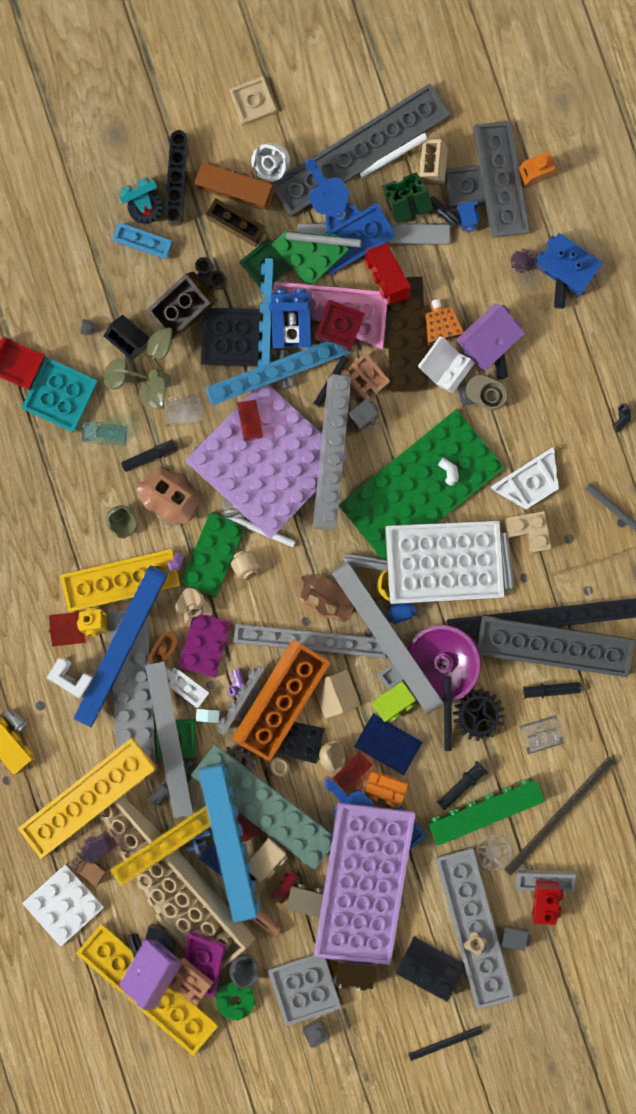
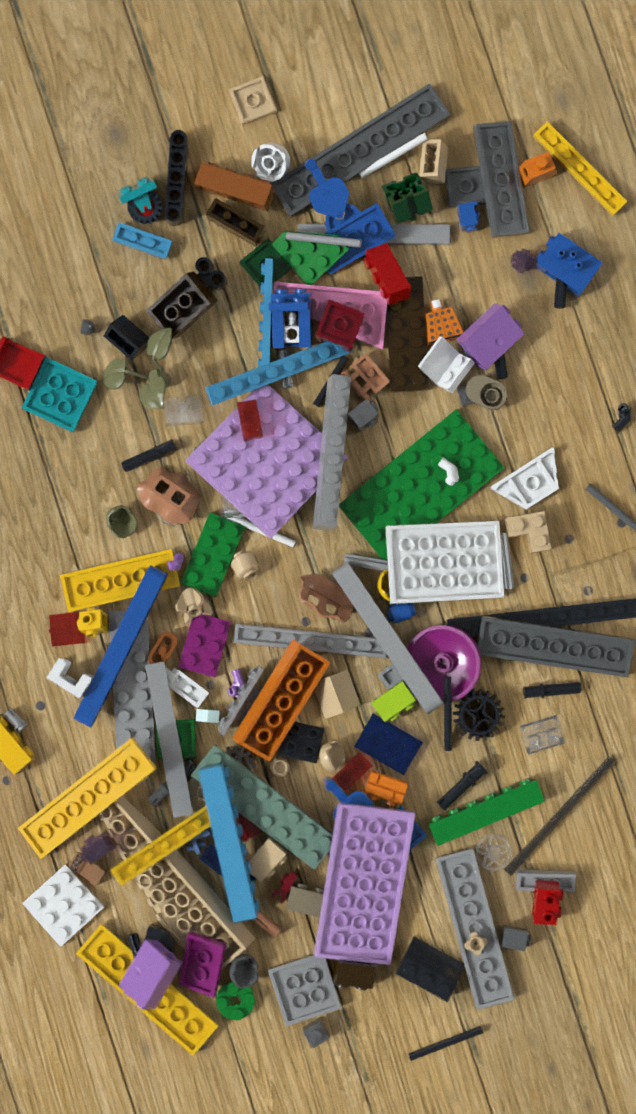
clear light blue slope [82,422,127,445] -> none
nougat plate [170,958,214,1006] -> none
black plate [201,308,260,367] -> none
black axle [430,195,460,228] -> none
none -> yellow plate [533,121,628,216]

